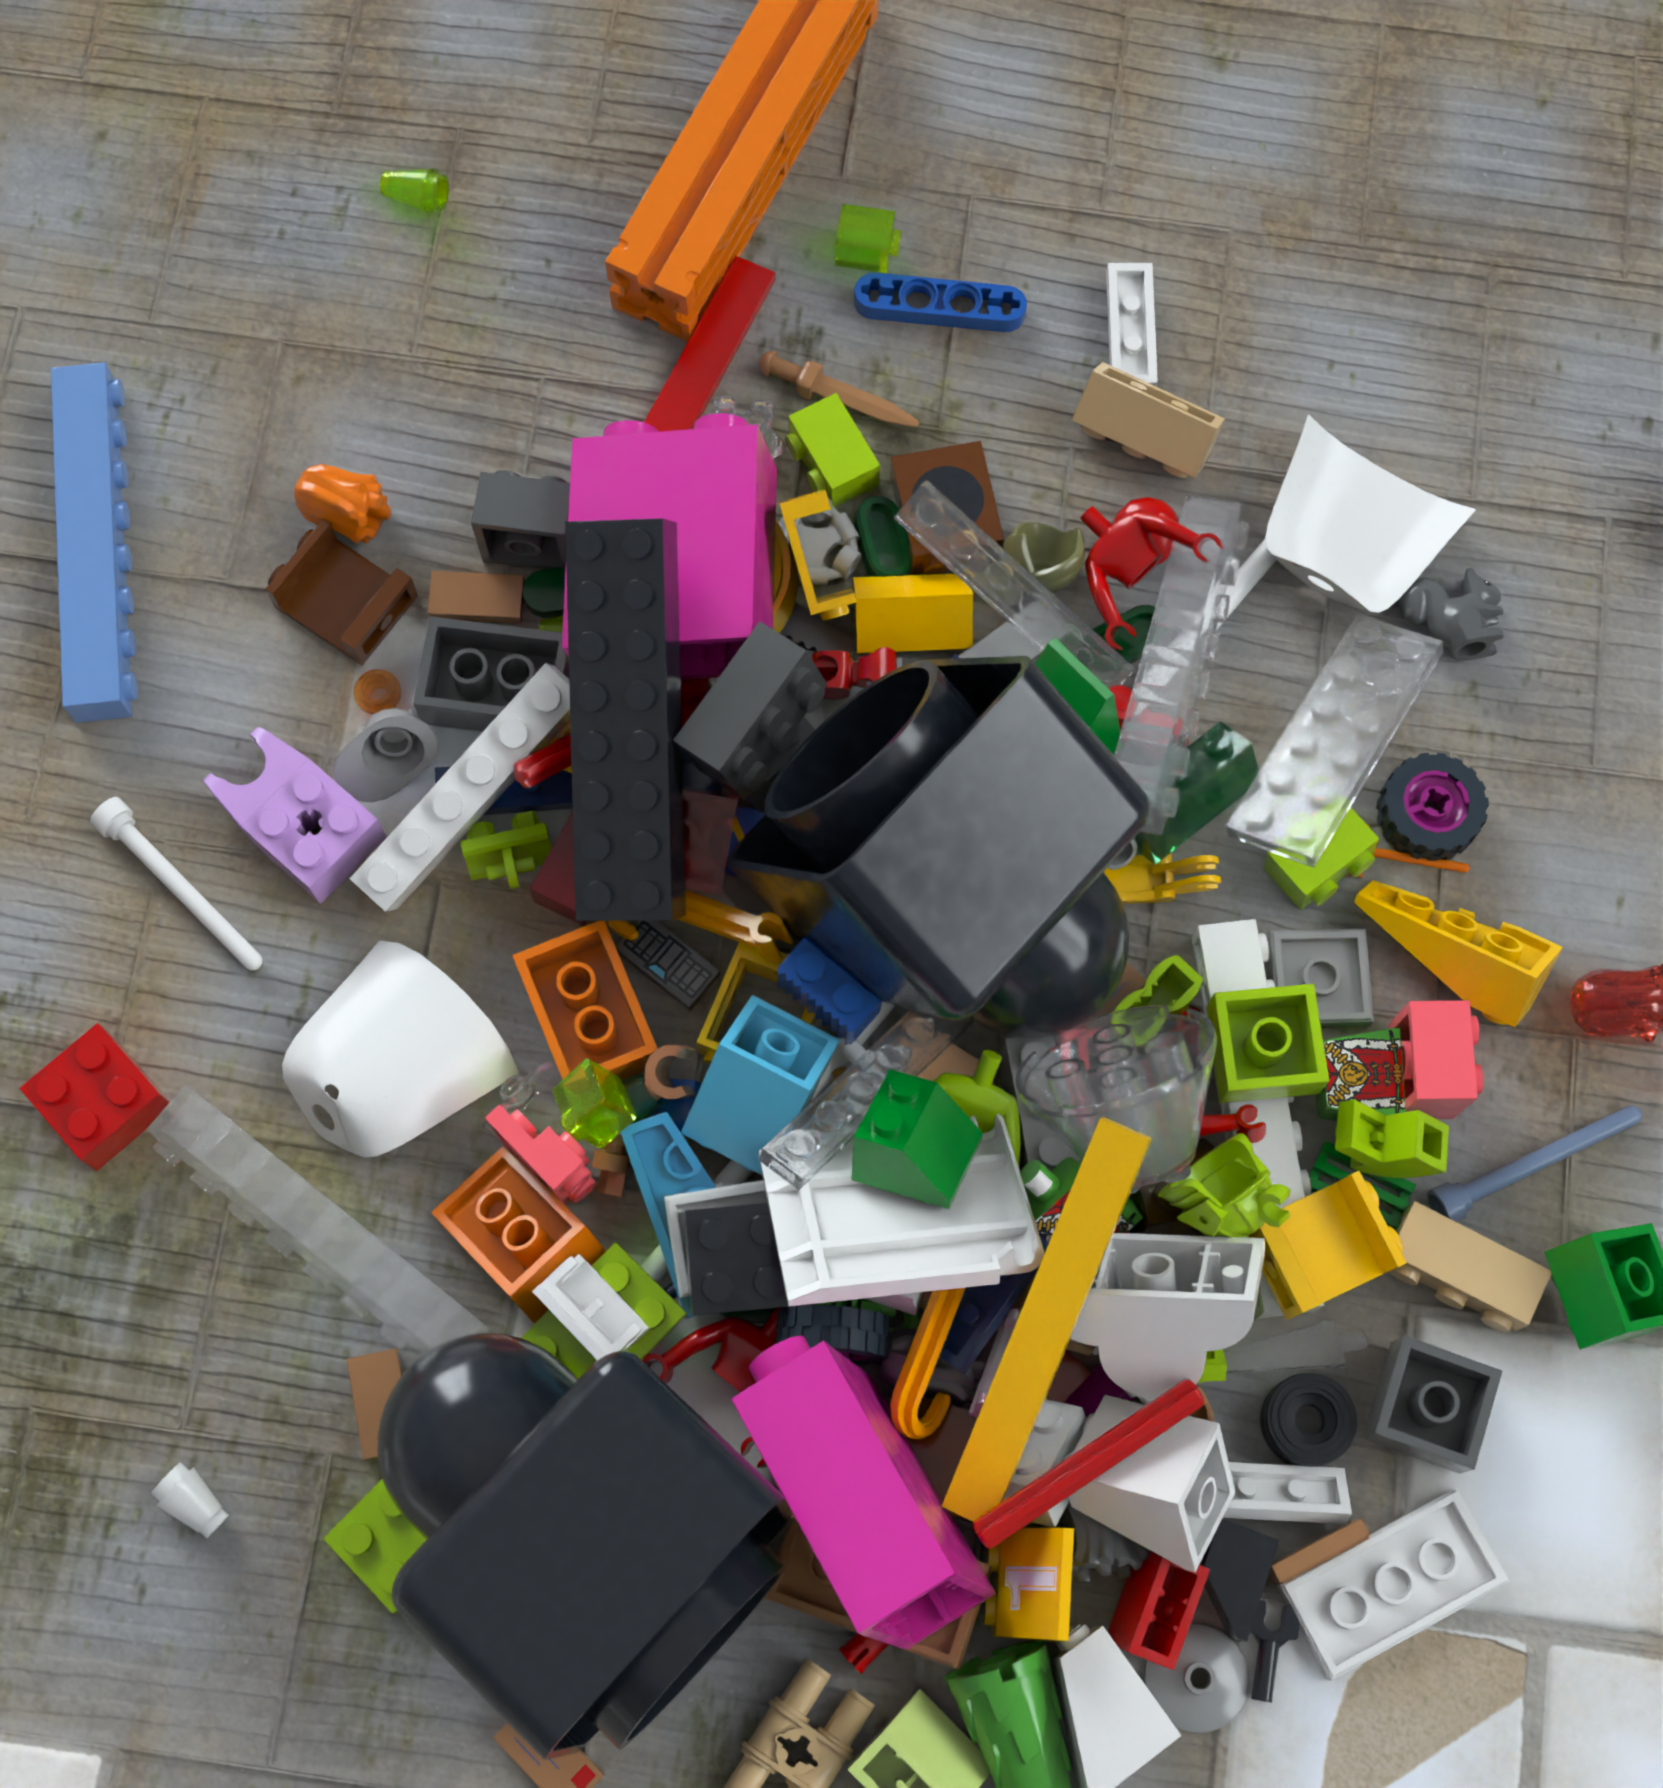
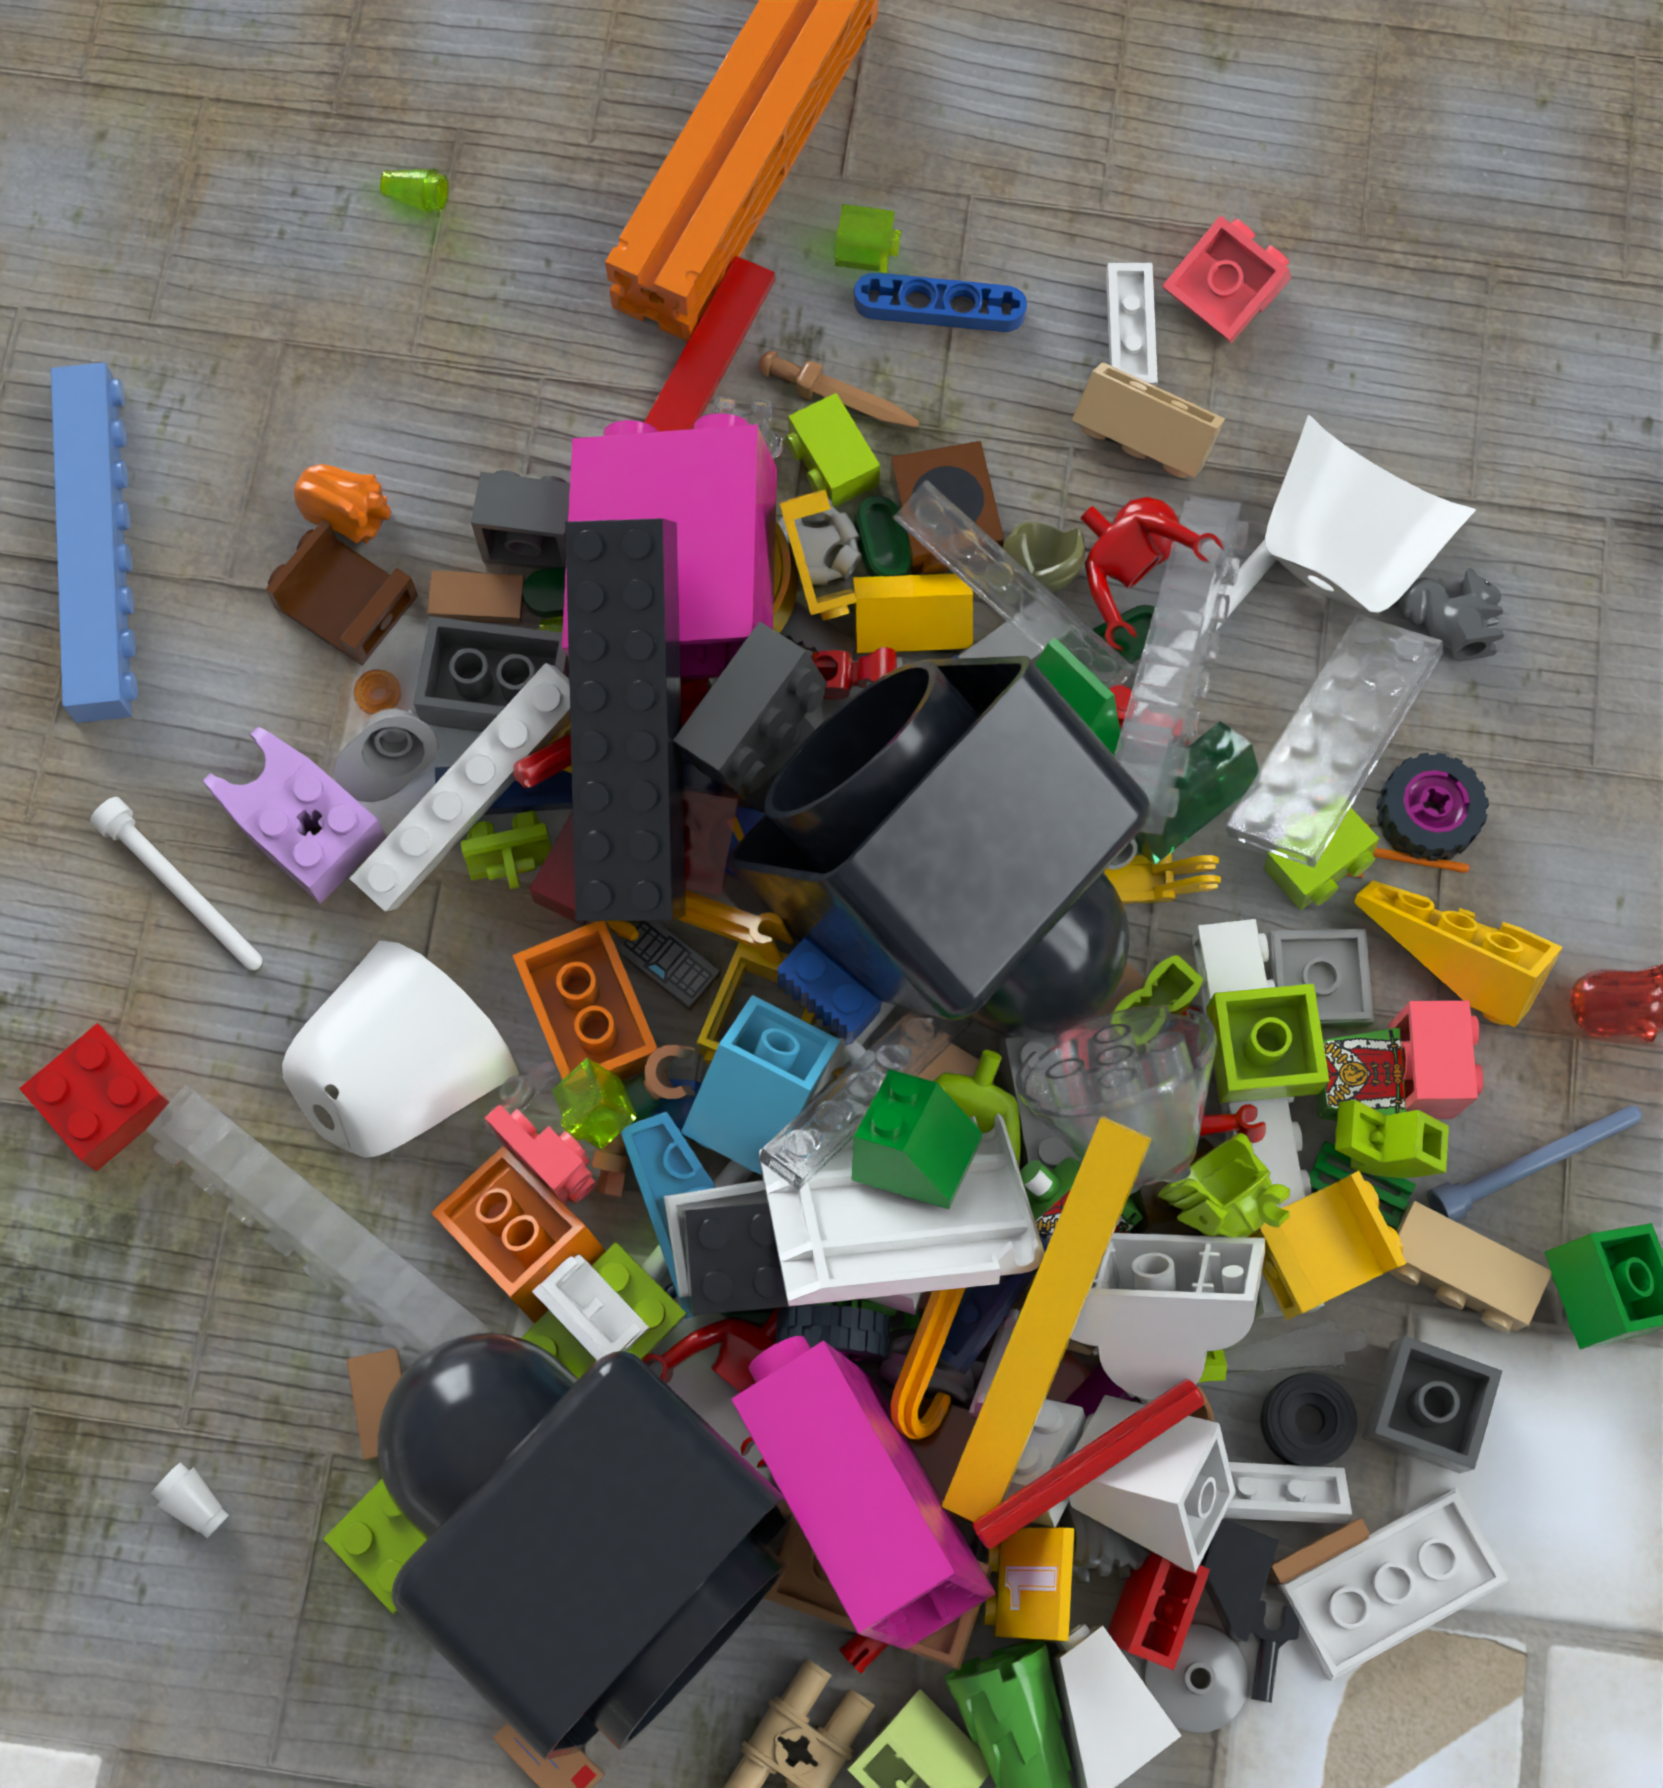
none -> coral plate [1162,215,1292,344]

